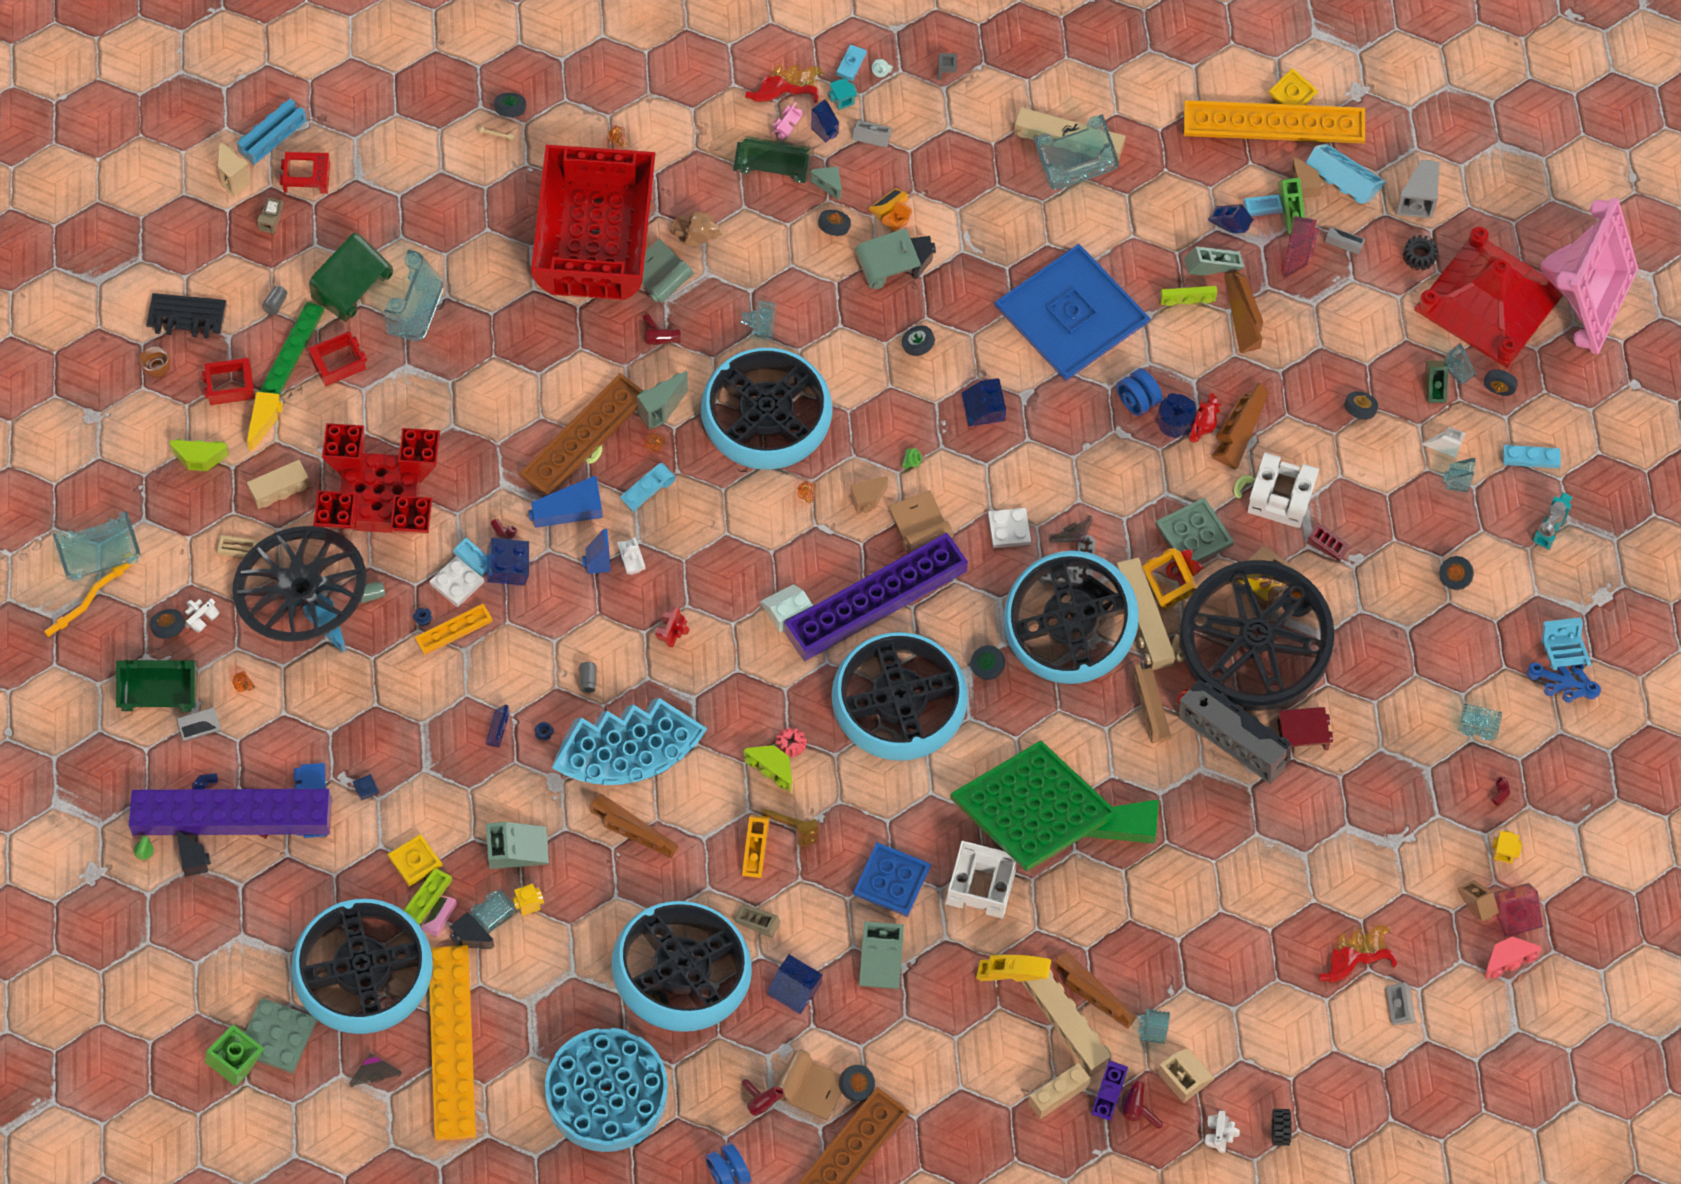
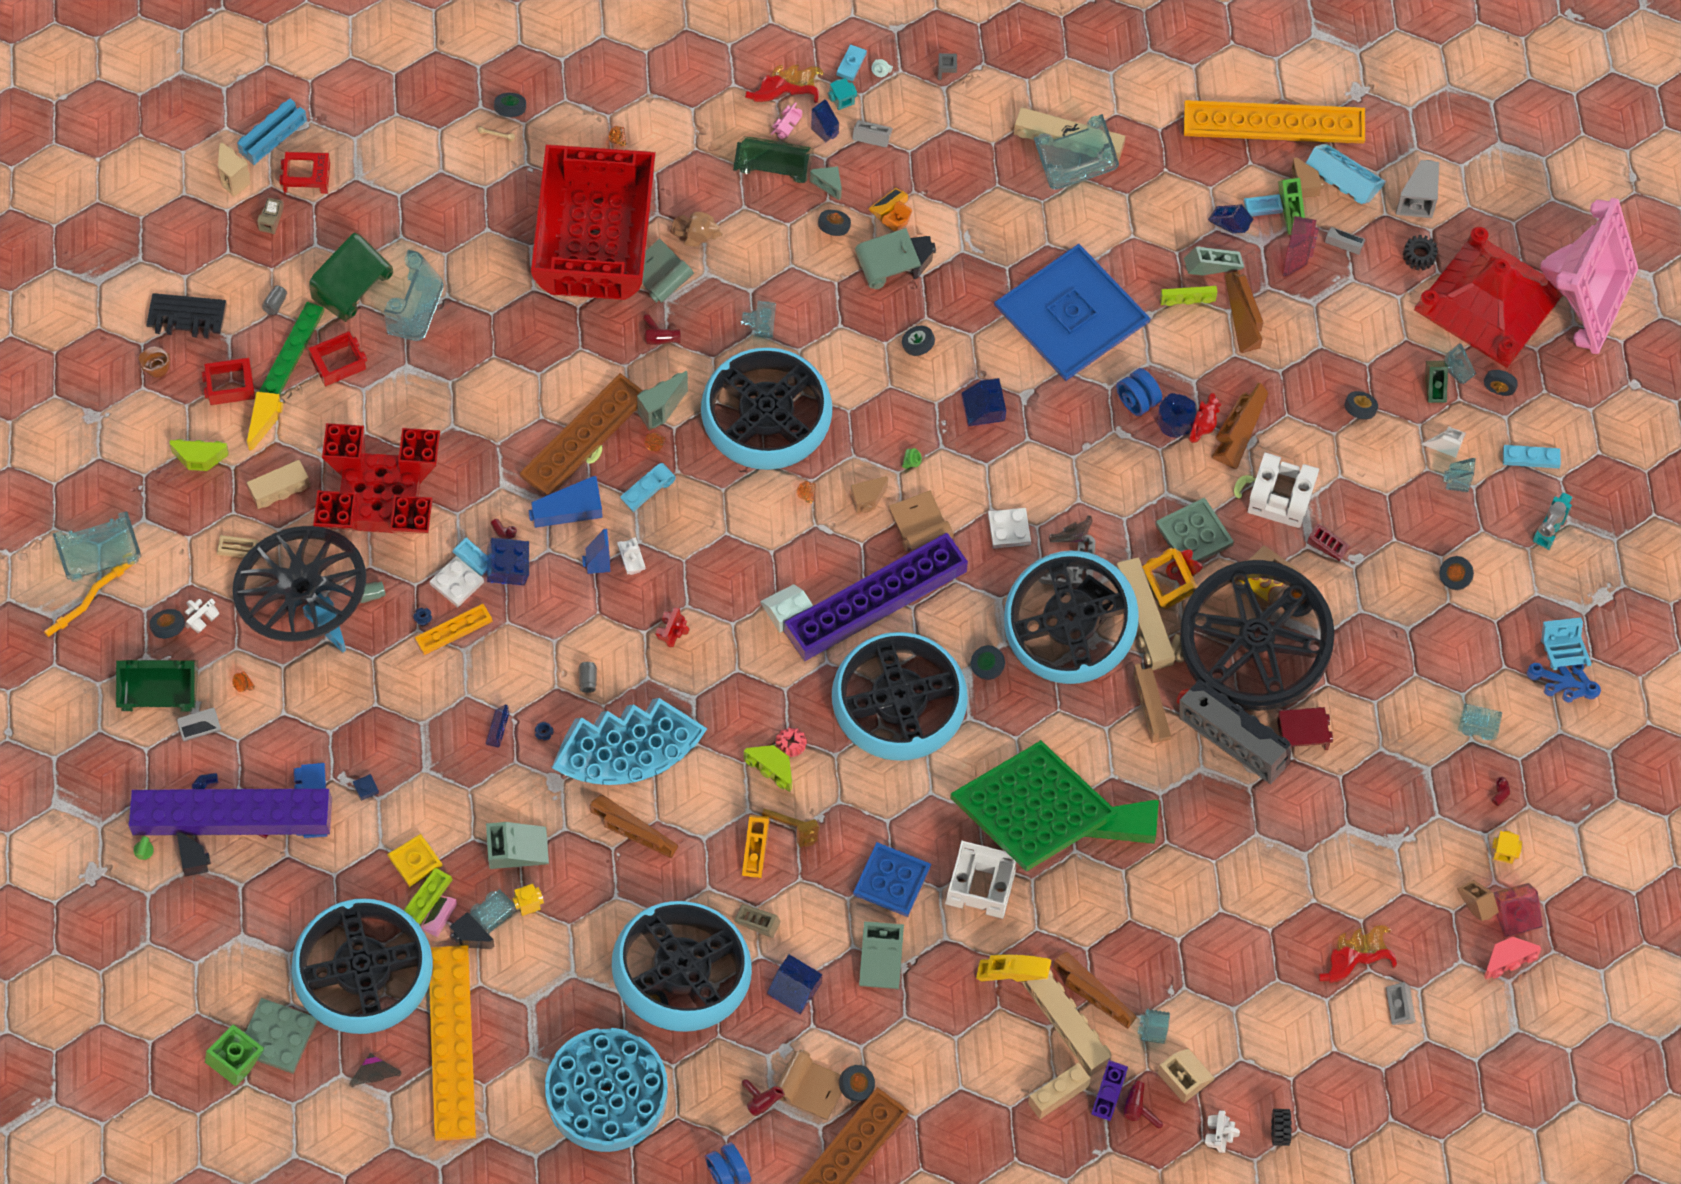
yellow plate [1267,67,1319,105] -> none

